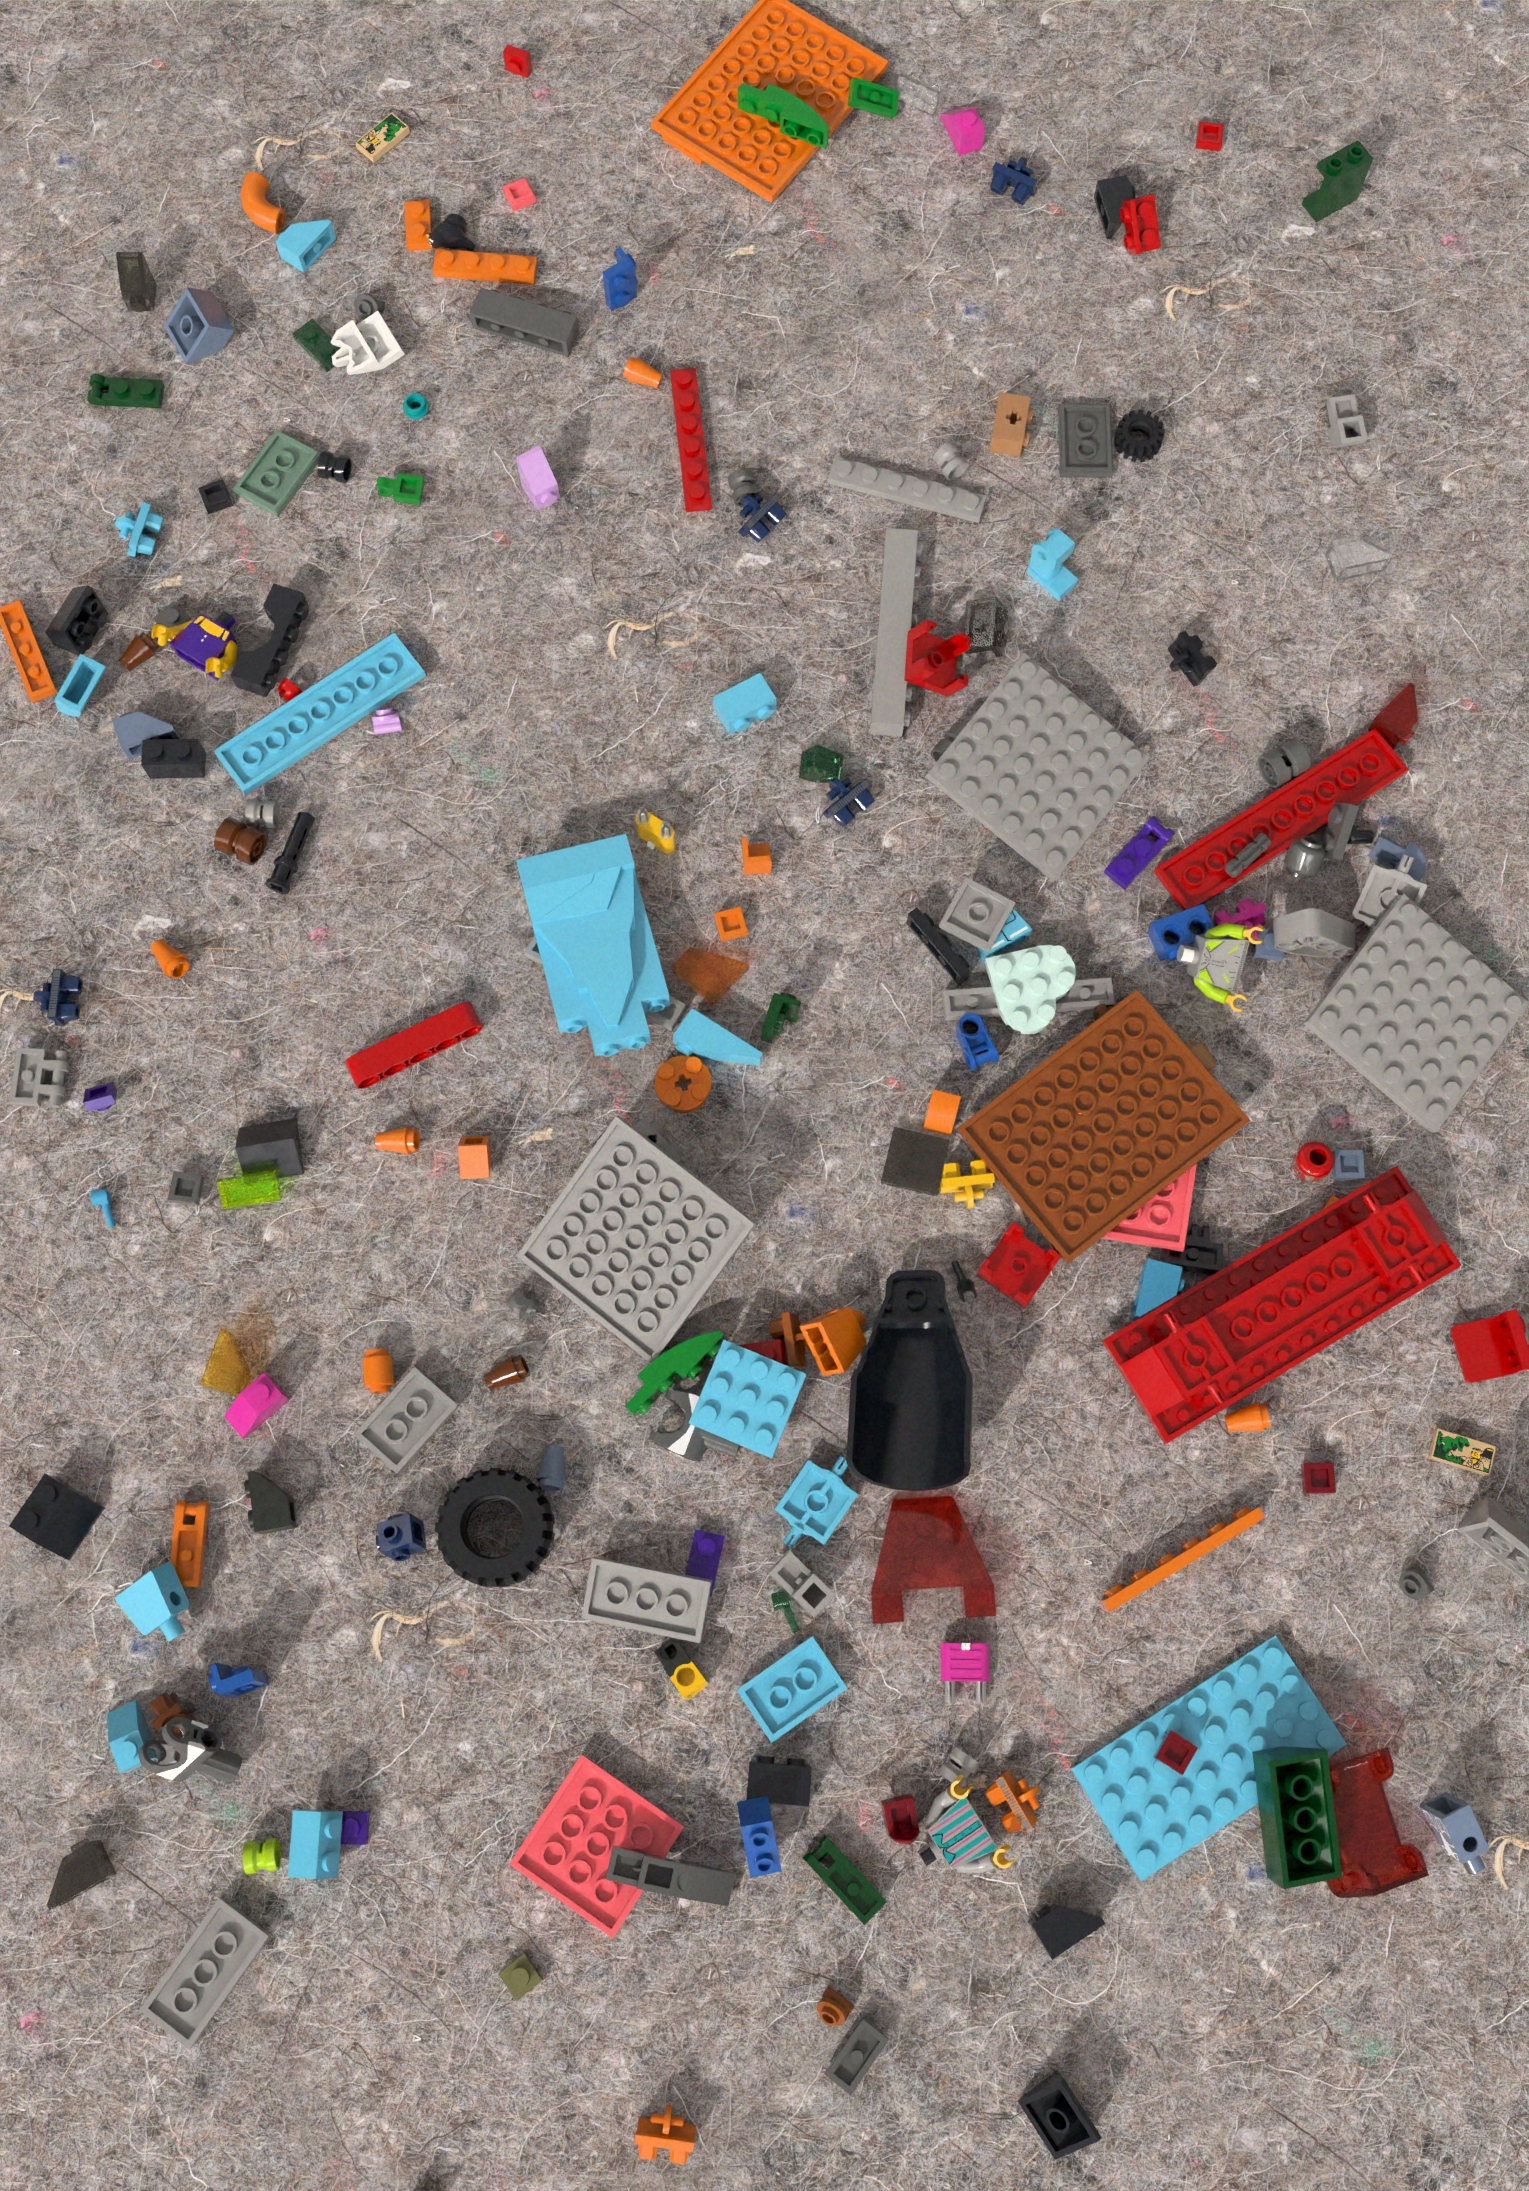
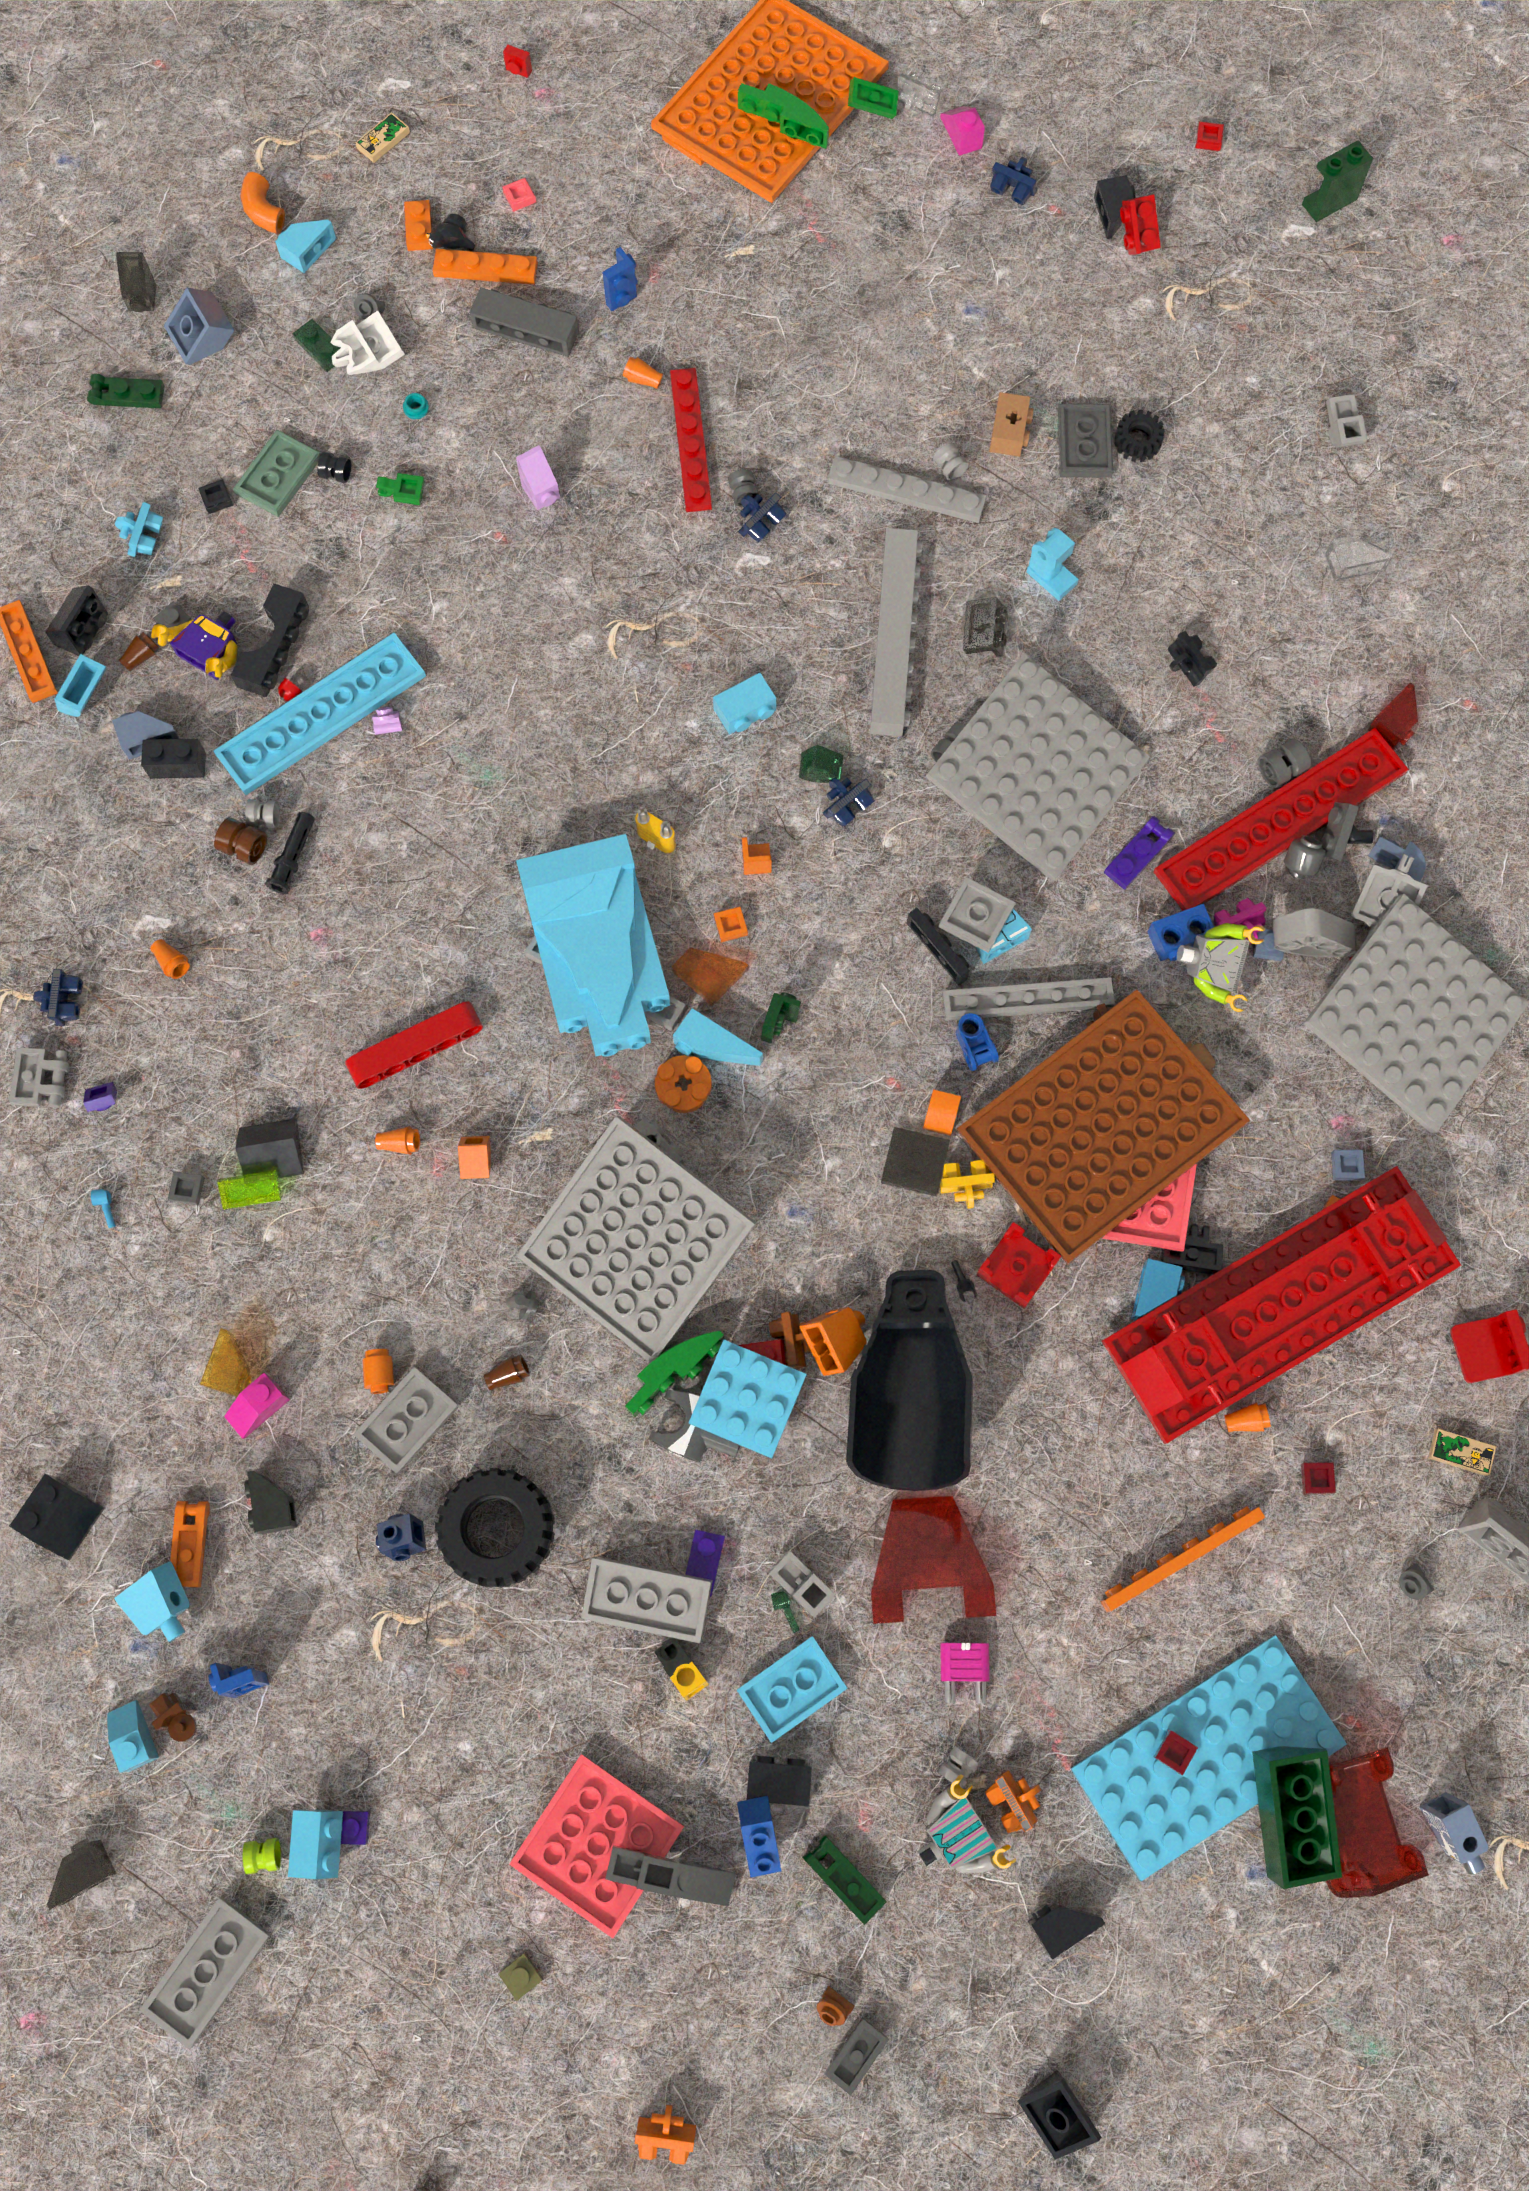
dark grey connector [138,1717,242,1783] -> none
sand blue cone [537,1445,566,1492] -> none
medium azure plate [774,1456,858,1549] -> none
dark red plate [880,1793,920,1845] -> none
red panel [904,619,971,697] -> none
light aqua plate [985,945,1076,1034] -> none
dark grey axle [1224,833,1271,878] -> none
red head [1292,1141,1335,1182] -> none

